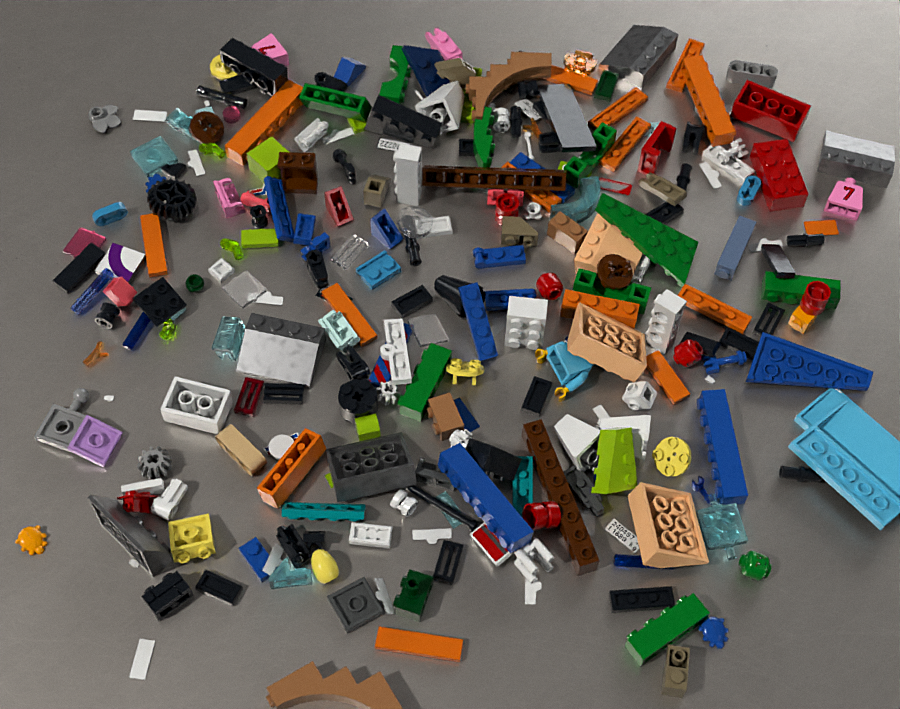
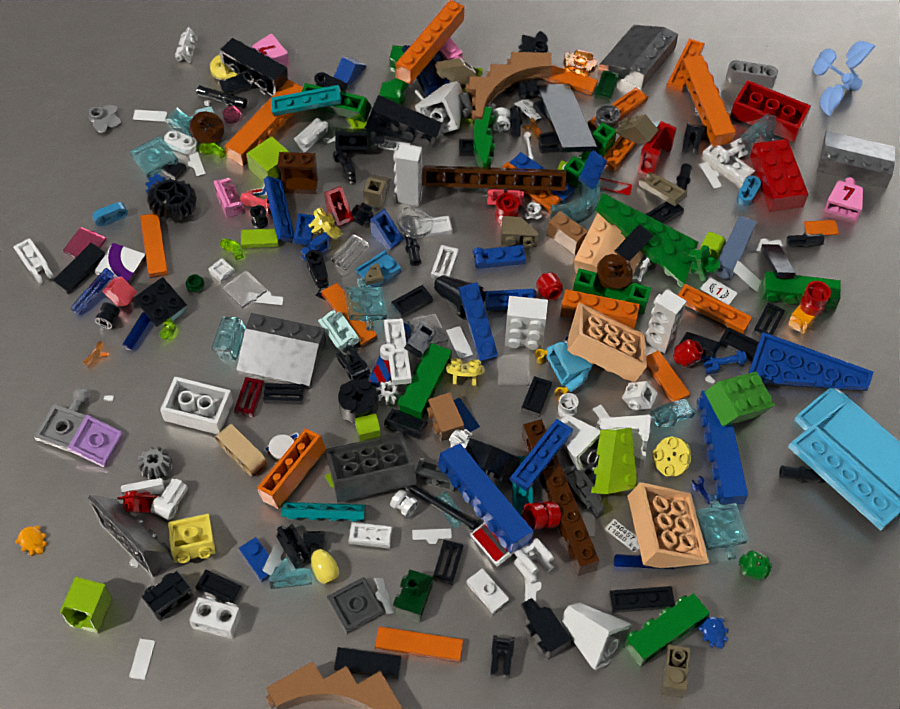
none -> white hinge [13,238,54,285]
none -> lime piece [60,577,112,633]
none -> white plate [164,131,197,154]
none -> white hinge [175,27,198,63]
none -> white brick [189,597,241,639]
none -> teal plate [271,85,341,116]
none -> light yellow plate [308,207,343,240]
none -> black tile [334,647,402,679]
none -> black hinge [335,128,385,150]
none -> clear light blue plate [344,278,387,331]
none -> black gear [351,202,374,226]
none -> dark tan tile [365,263,384,286]
none -> black tile [384,408,428,440]
none -> orange brick [396,0,465,85]
none -> black tile [404,322,437,358]
none -> white tile [431,245,459,279]
none -> white sticker [446,326,473,359]
none -> dark grey arm [459,92,473,118]
none -> white plate [466,569,509,614]
none -> black piece [490,635,515,678]
none -> clear piece [497,354,530,388]
none -> blue plate [510,418,573,491]
none -> black plate [518,31,548,53]
none -> black hinge [521,598,571,659]
none -> white wheel [558,393,579,418]
none -> white slope [562,603,632,669]
none -> blue plate [578,150,607,189]
none -> flat silver wheel [595,104,620,129]
none -> black tile [614,224,653,261]
none -> dark tan slope [615,114,658,144]
none -> clear light blue slope [649,399,696,428]
none -> green hips [689,245,720,282]
none -> lime piece [700,231,726,259]
none -> white sticker [700,277,737,305]
none -> bright green brick [704,371,775,427]
none -> white sticker [733,261,761,292]
none -> clear light blue slope [740,114,776,143]
none -> light blue plant [813,41,875,116]

